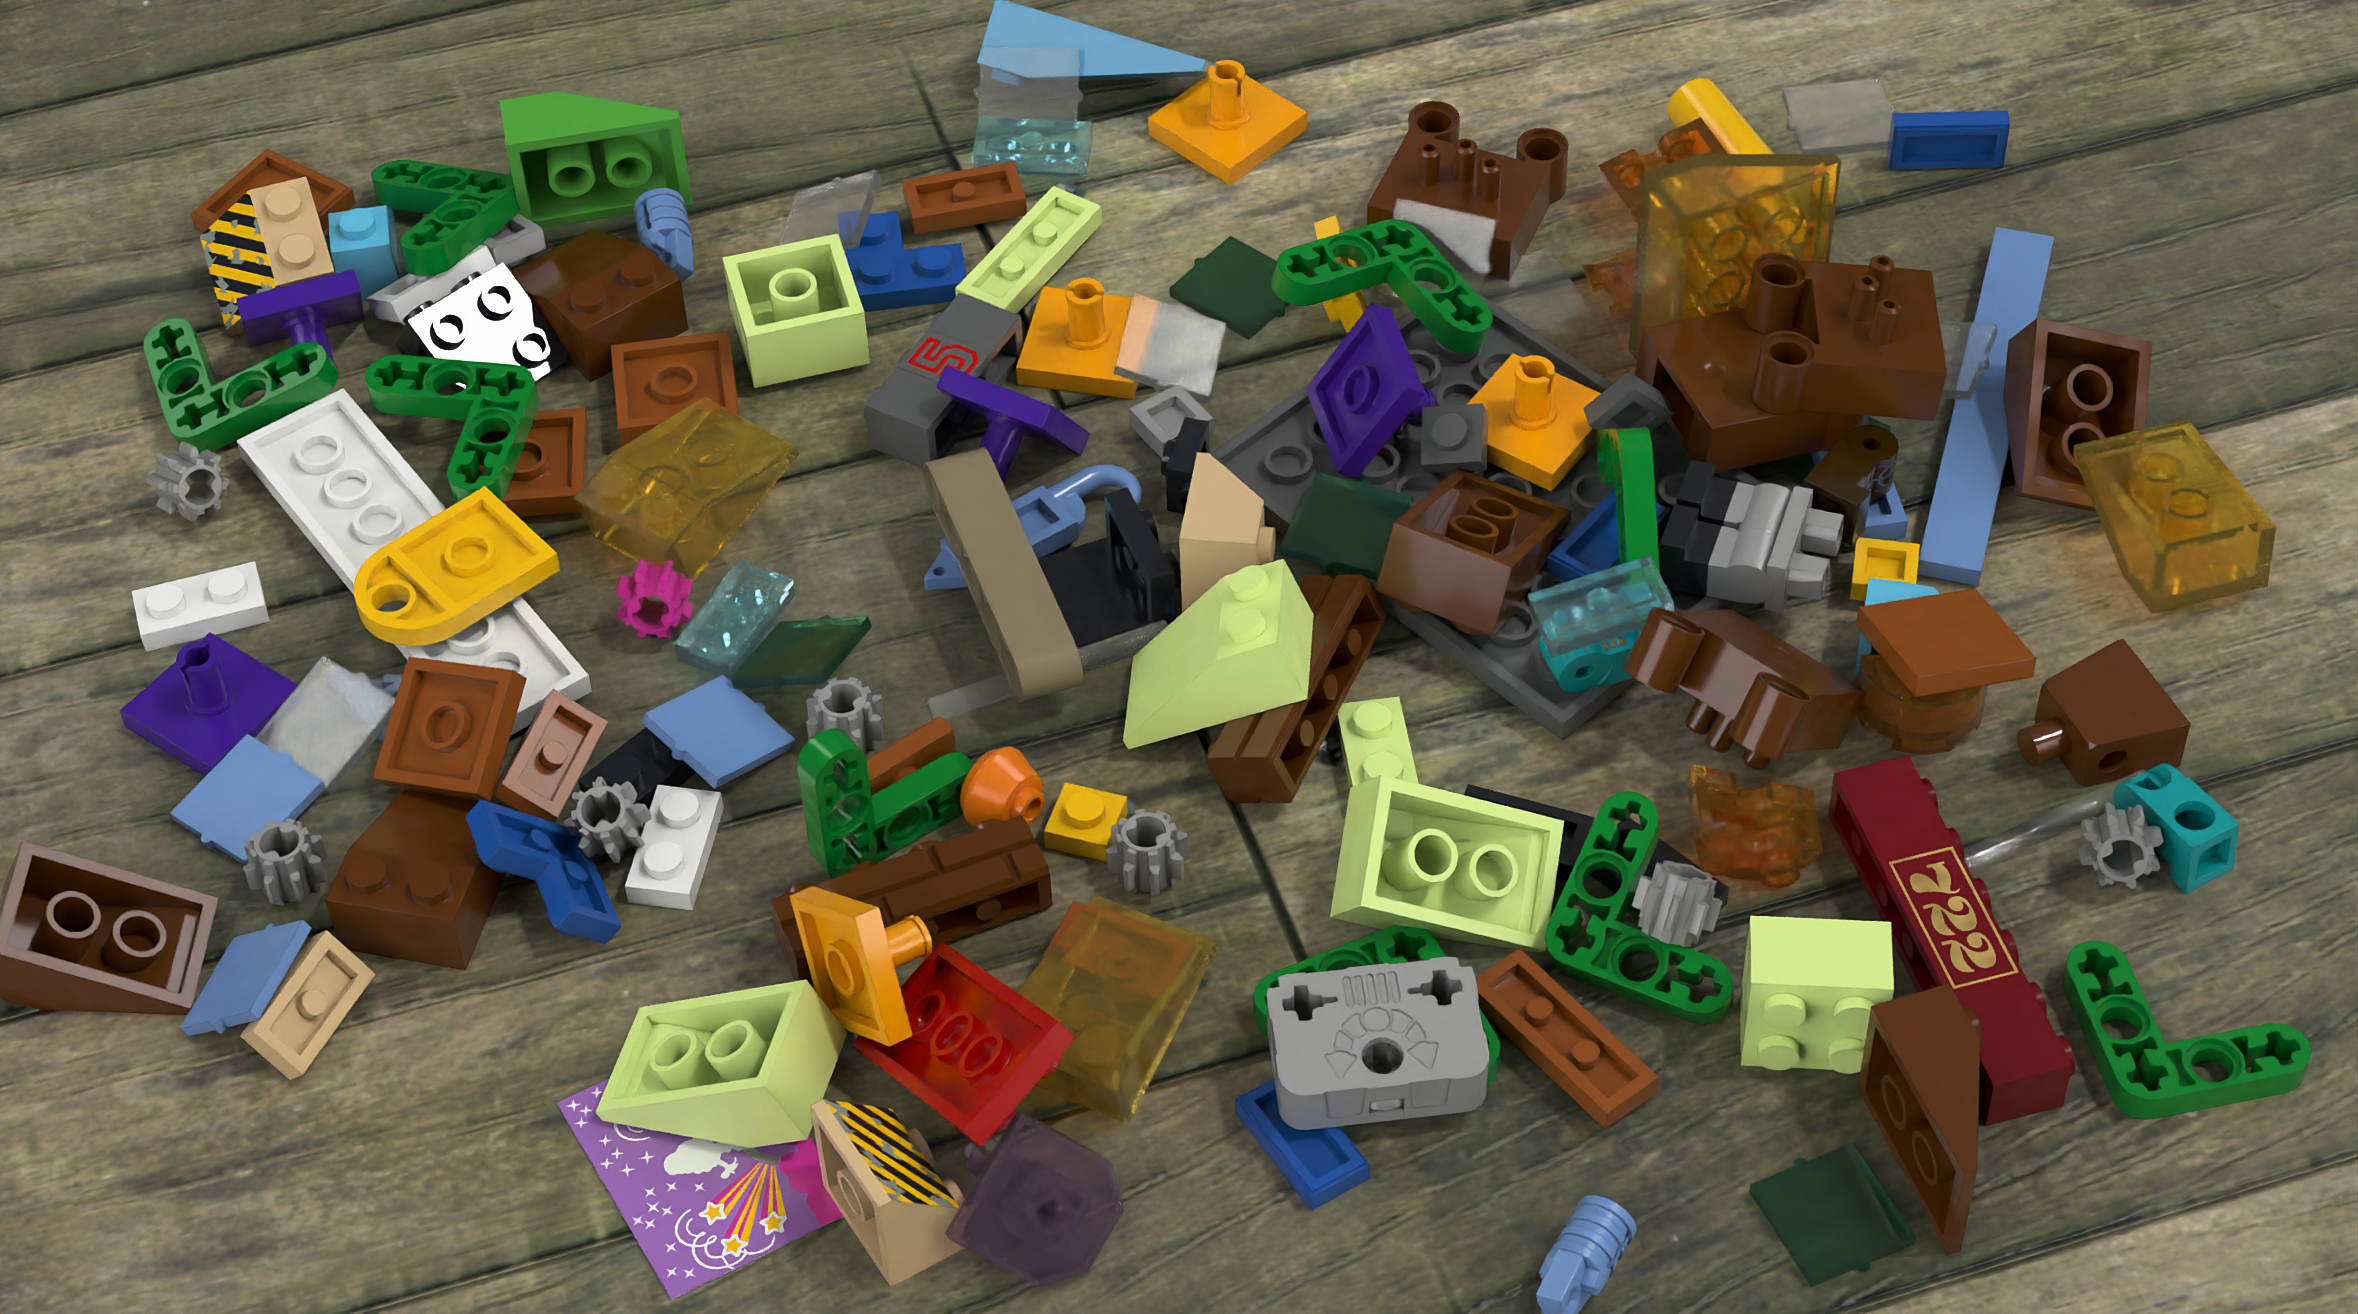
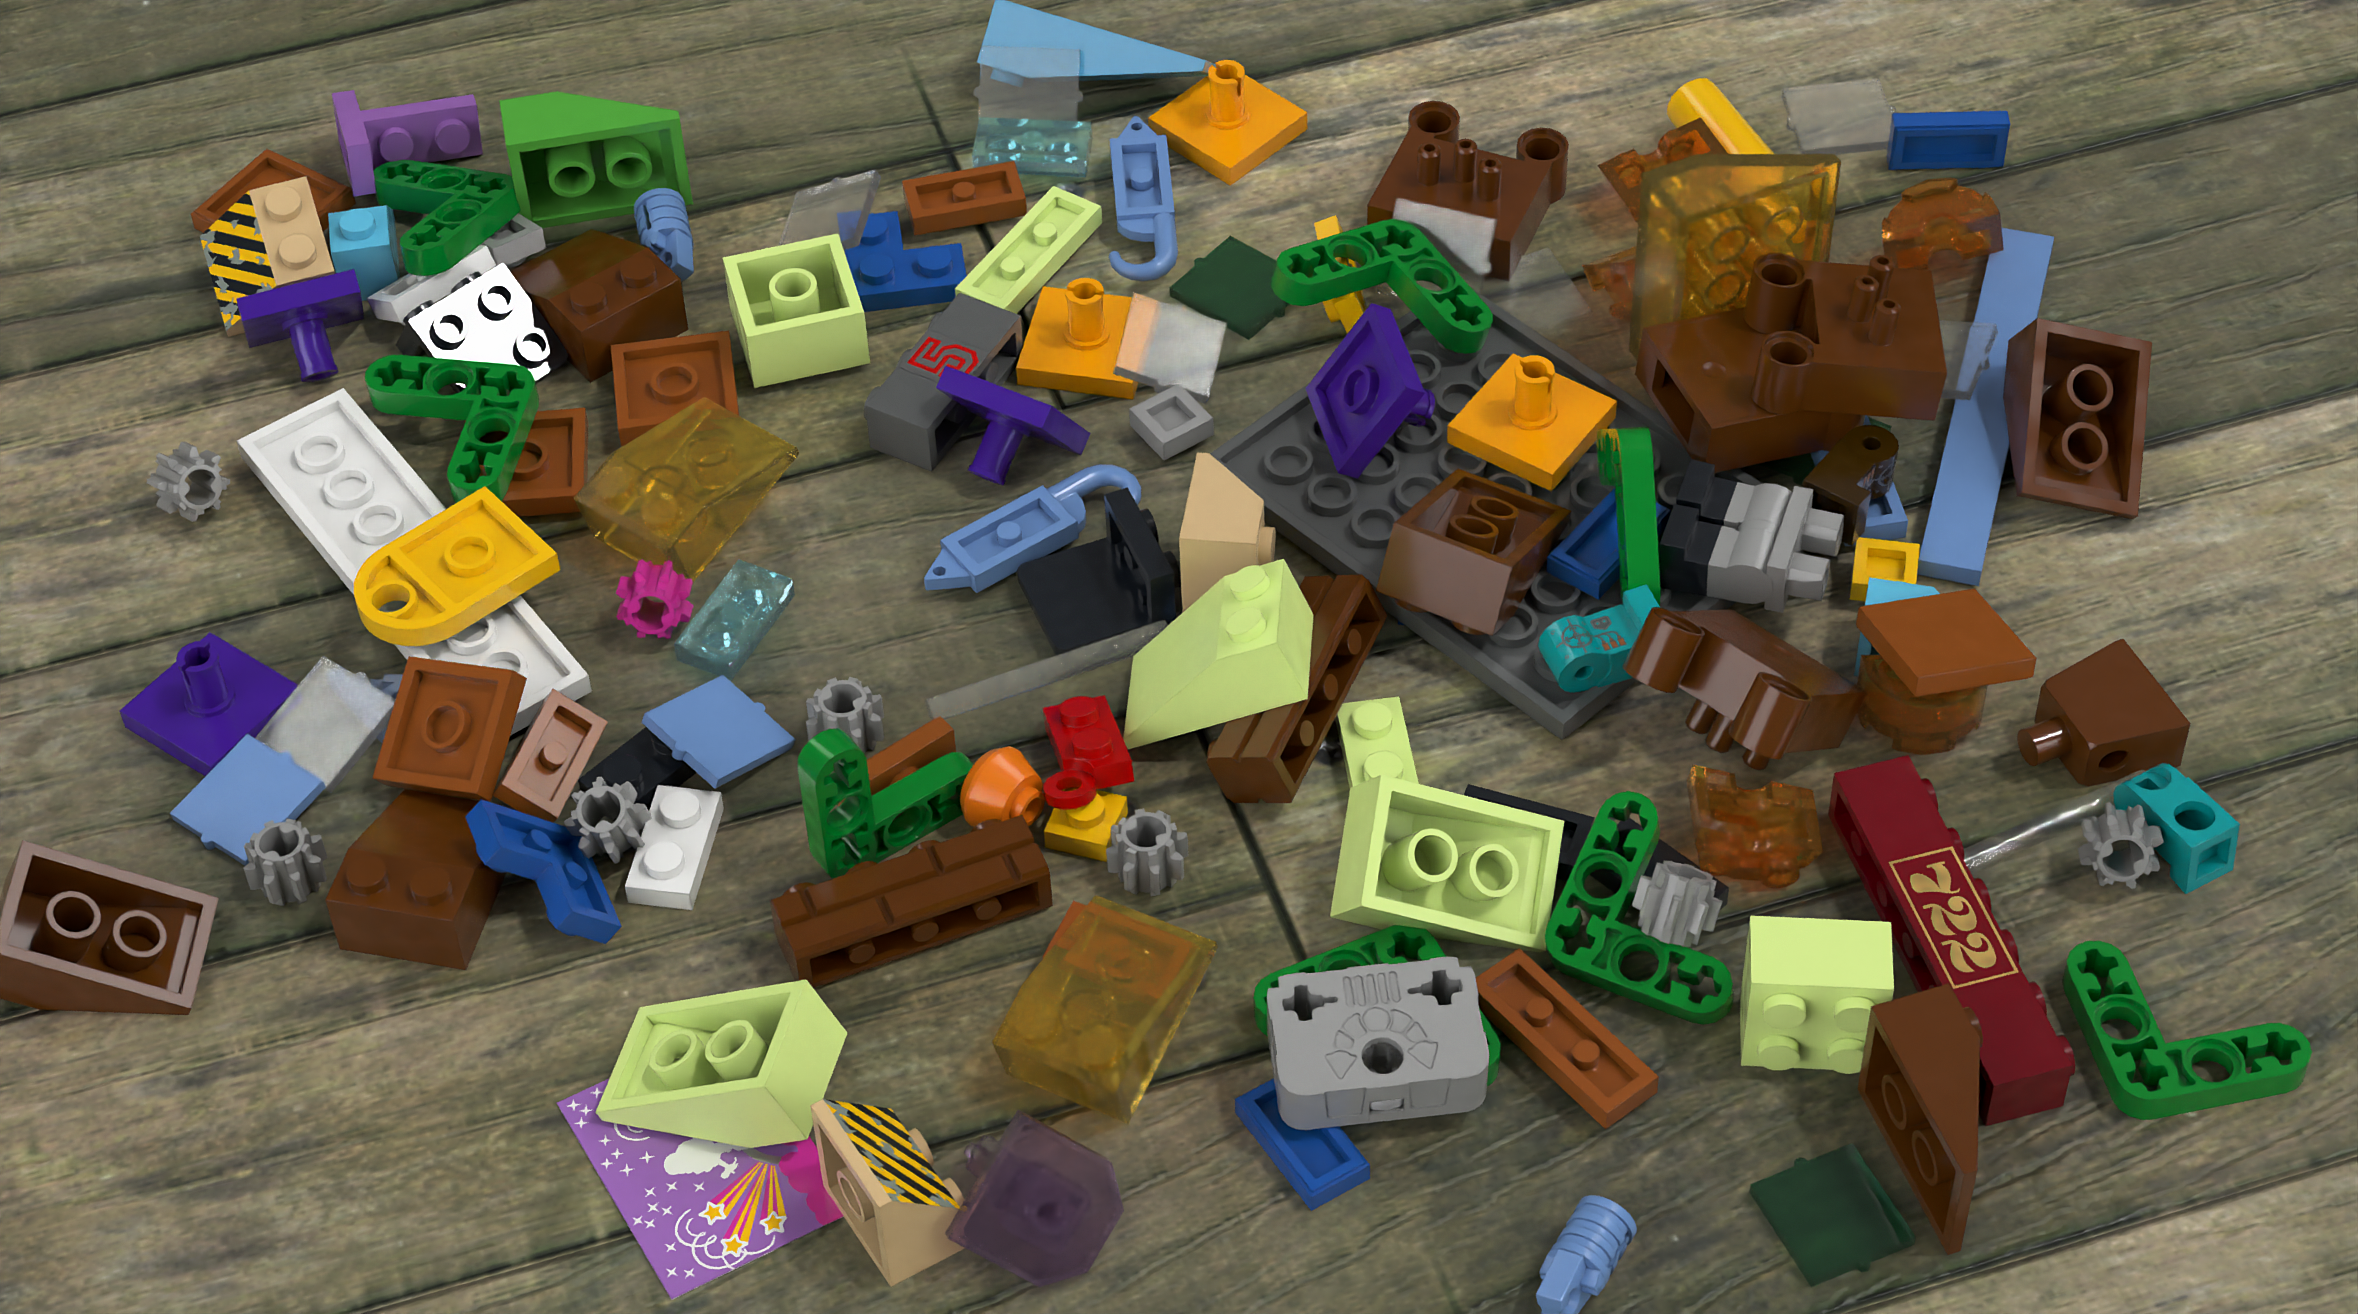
white plate [132,561,270,652] -> none
green beam [143,318,339,454] -> none
medium blue piece [180,920,312,1036] -> none
tan plate [240,930,375,1080] -> none
clear green piece [730,615,872,690] -> none
light orange tile [790,886,933,1046] -> none
red plate [851,941,1076,1147] -> none
dark tan beam [923,447,1084,702] -> none
black bracket [1161,417,1210,514] -> none
clear green piece [1280,472,1414,581] -> none
dark grey plate [1421,403,1488,473] -> none
clear light blue plate [1528,555,1674,658] -> none
dark grey plate [1583,372,1674,433] -> none
clear yellow slope [2073,419,2276,614] -> none
none -> medium lavender bracket [332,90,483,196]
none -> red hinge [1042,695,1135,810]
none -> medium blue plate [1109,116,1178,281]
none -> clear orange cylinder [1882,177,2004,270]

